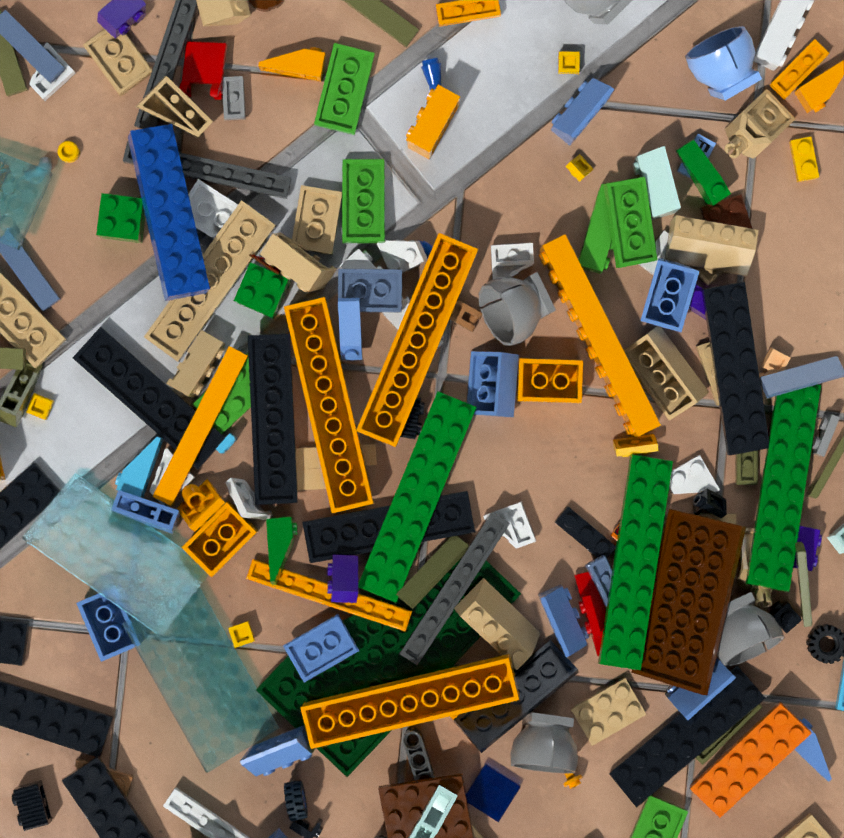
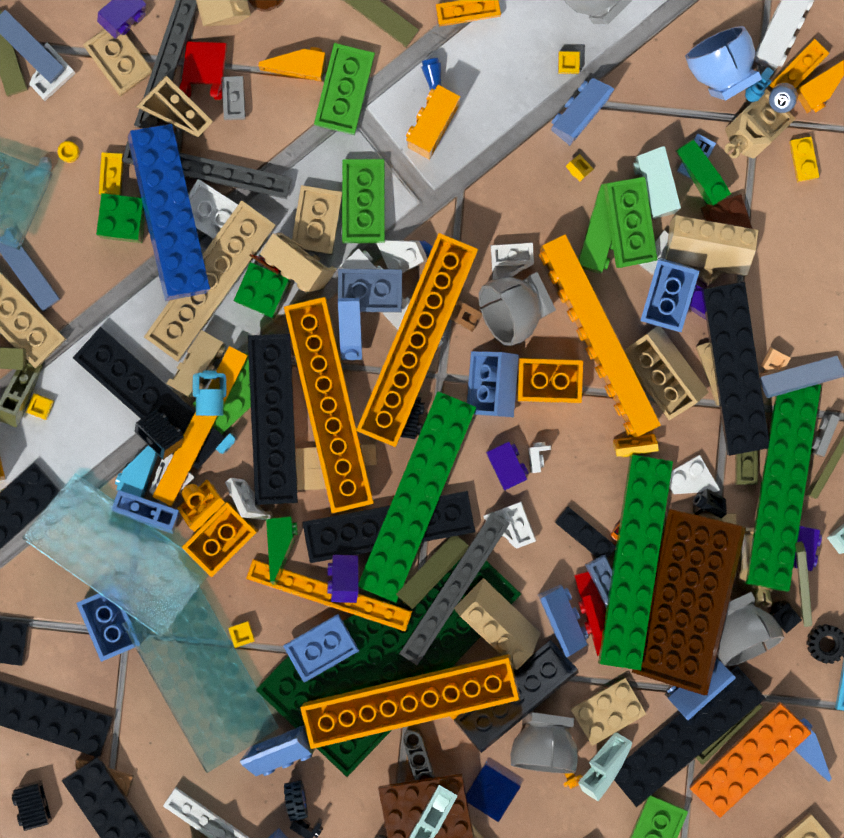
none -> yellow plate [99,152,124,196]
none -> black brick [134,409,184,460]
none -> medium azure piece [193,370,226,416]
none -> dark purple brick [486,442,529,491]
none -> white bracket [528,442,551,473]
none -> light aqua slope [578,732,632,801]
none -> dark azure plate [745,67,774,102]
none -> sand blue head [769,83,798,113]

